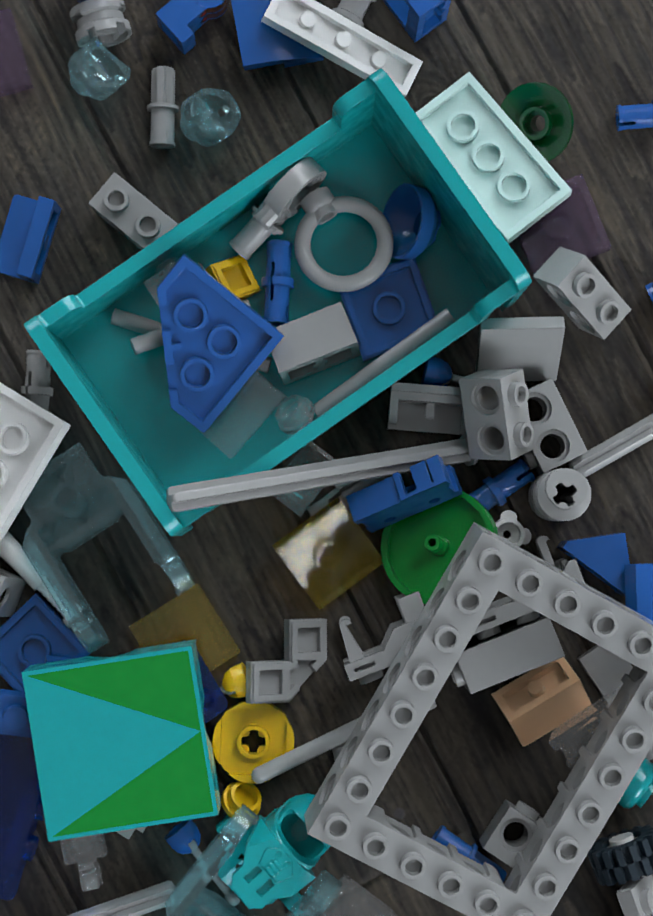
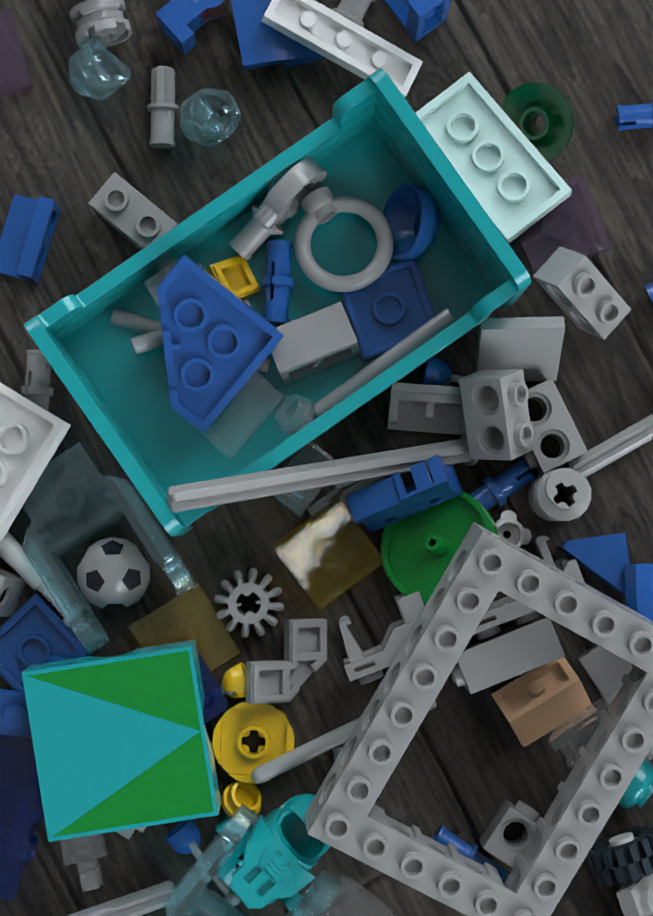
none -> light grey piece [77,537,150,611]
none -> light grey gear [214,568,284,638]

